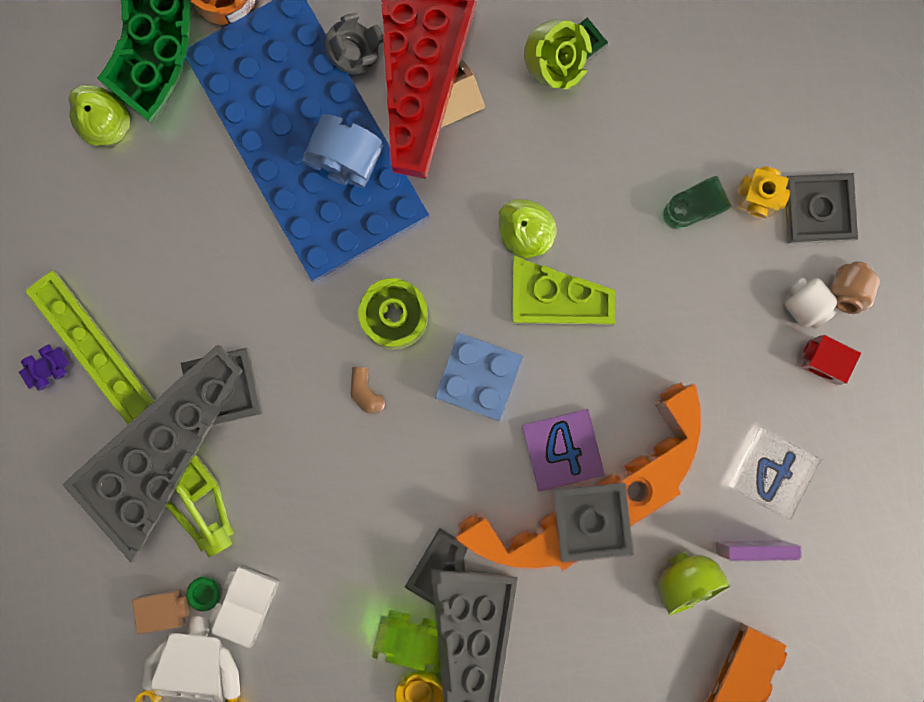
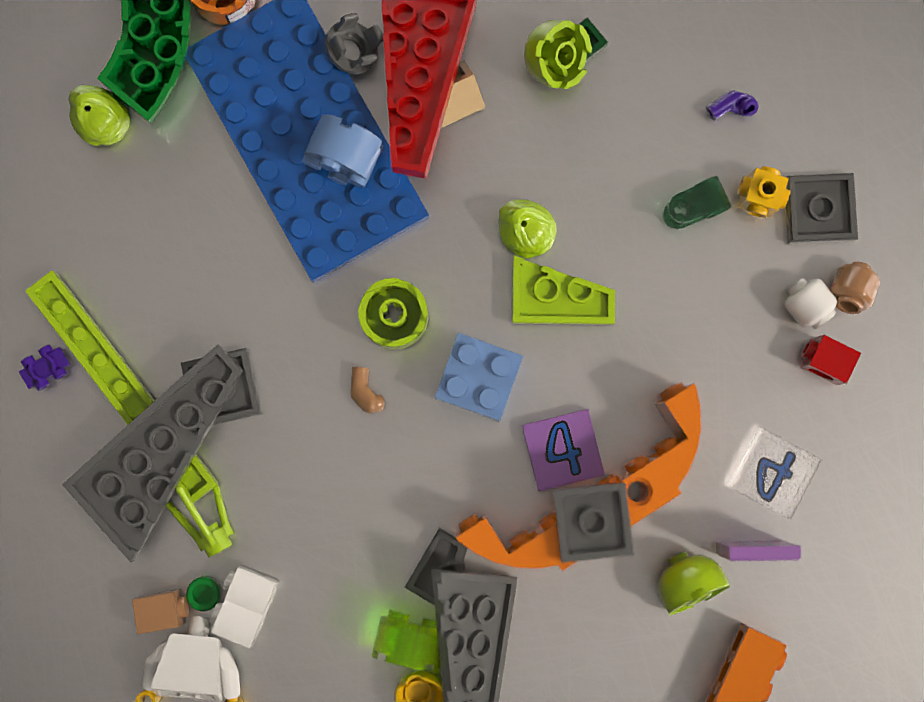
none -> dark purple arm [706,90,759,121]

